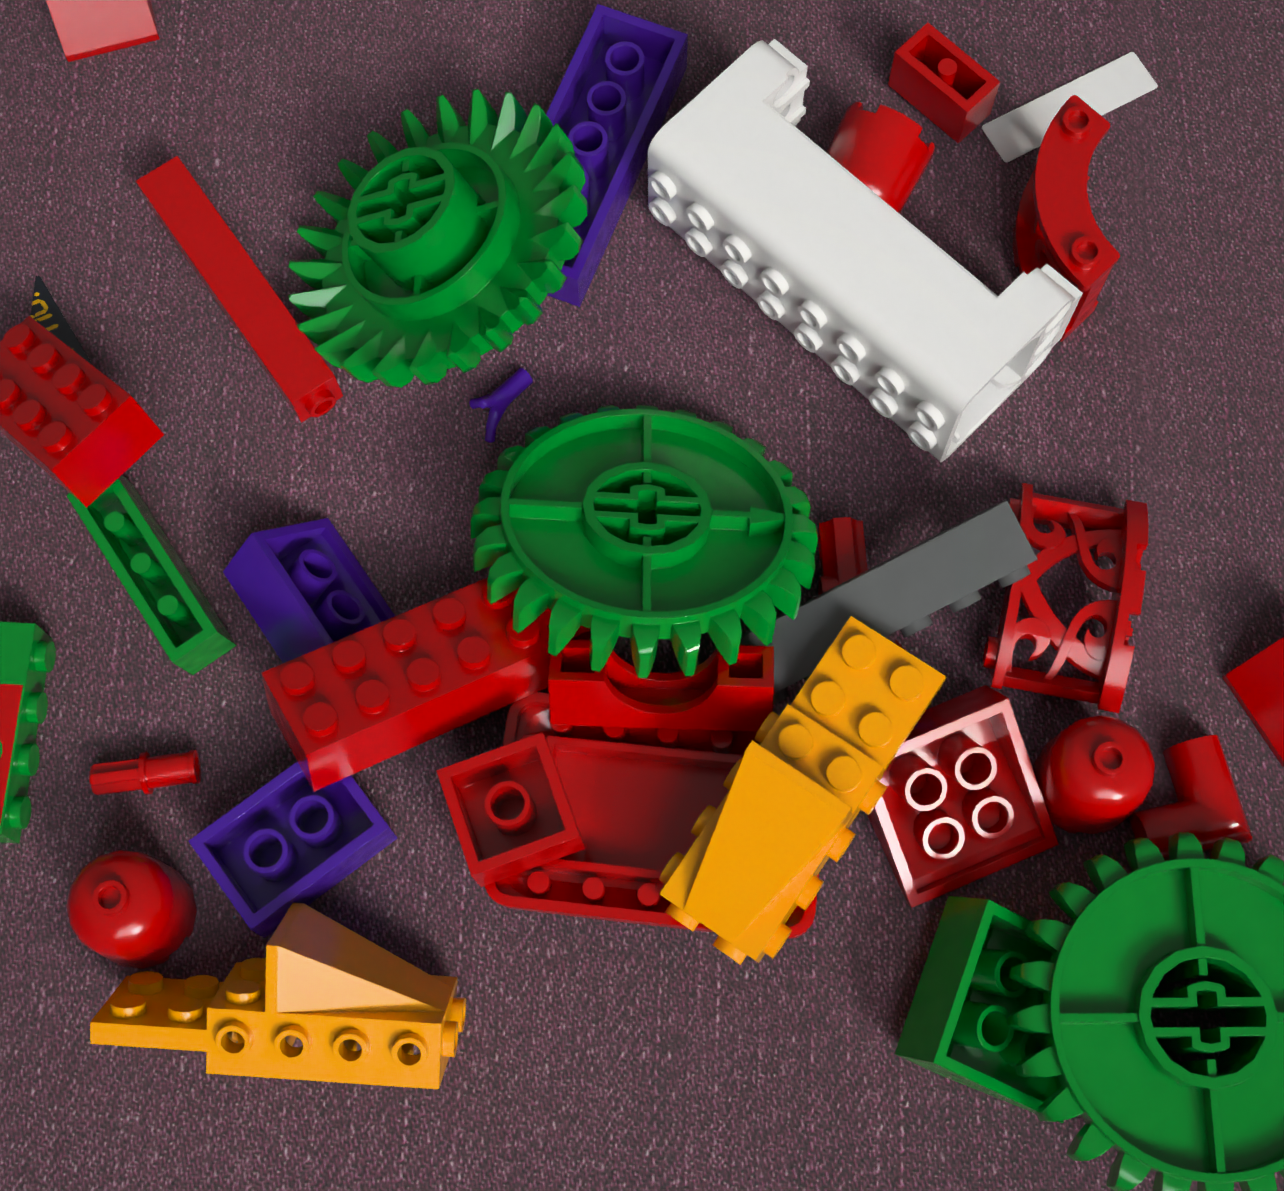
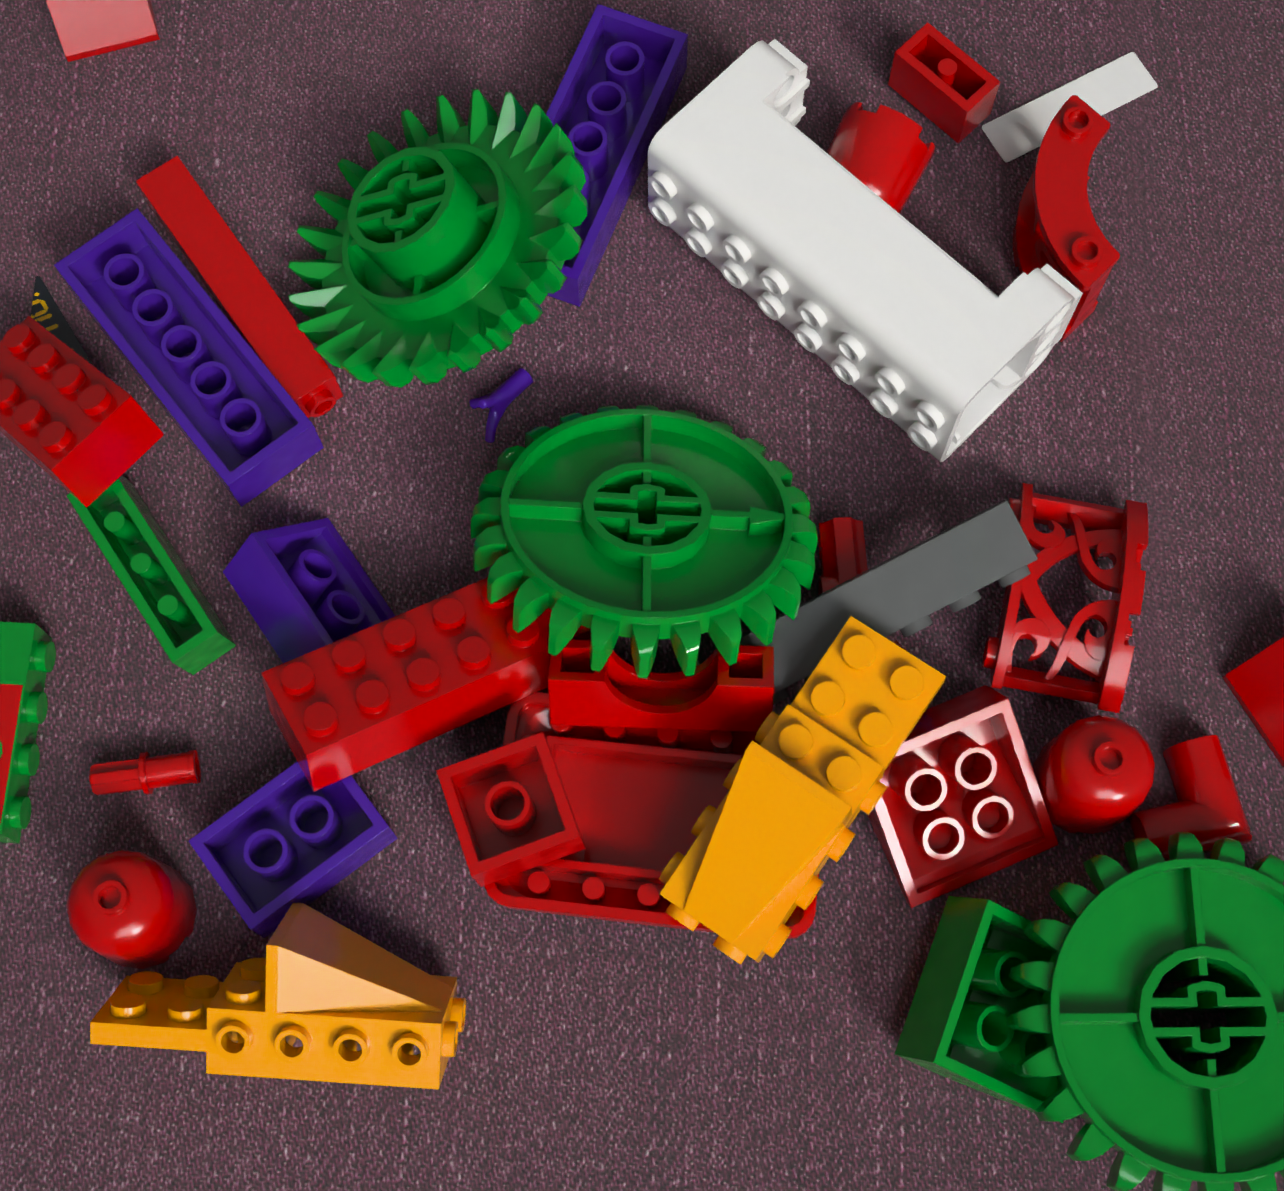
none -> dark purple brick [54,208,324,507]

